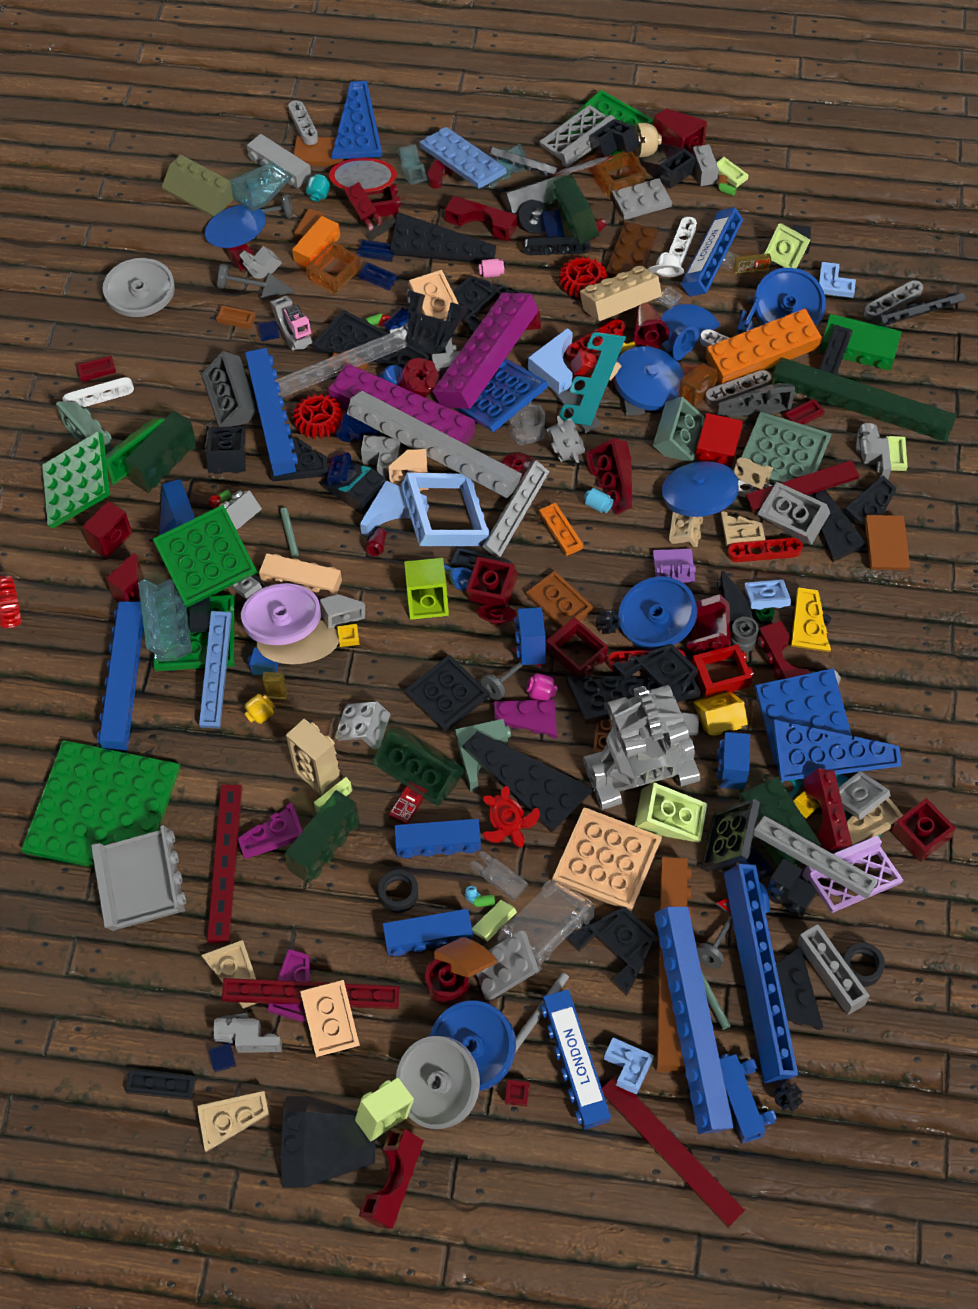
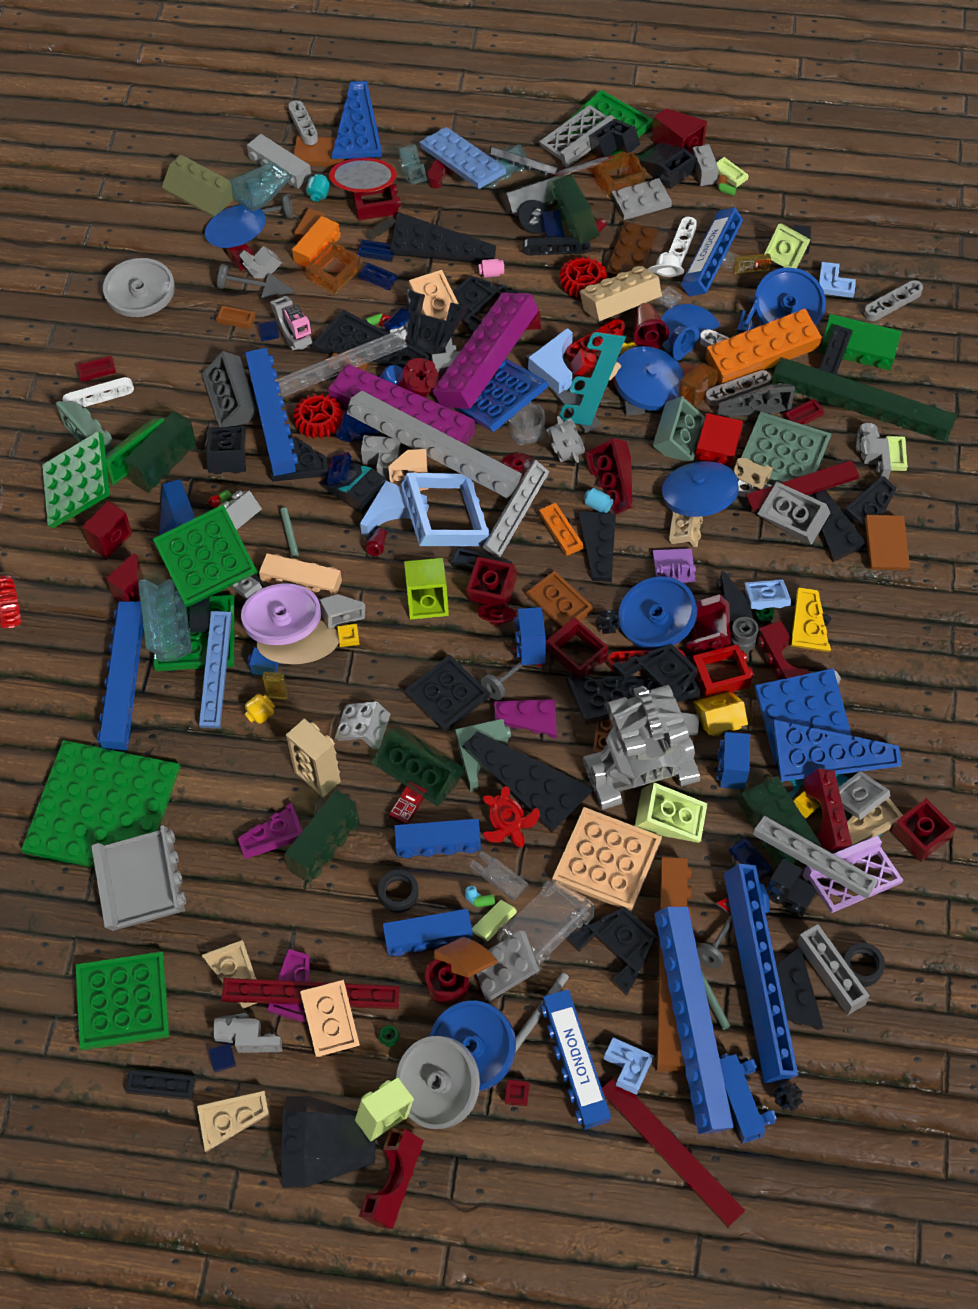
dark red tile [207,785,243,943] -> none
yellowish green tile [314,777,352,816] -> none
dark red hinge [344,182,383,231] -> none
blue piece [444,564,473,591] -> none
dark red arch [445,196,517,241] -> none
dark pink head [526,673,557,701] -> none
tan cylinder [634,123,661,158] -> none
black plate [701,798,760,872] -> none
tan wing [721,512,765,547] -> none
red beam [728,538,803,563] -> none
black wing [866,292,966,327] -> none
none -> green plate [76,951,170,1051]
none -> dark green plate [378,1025,400,1047]
none -> black wing [578,511,616,582]

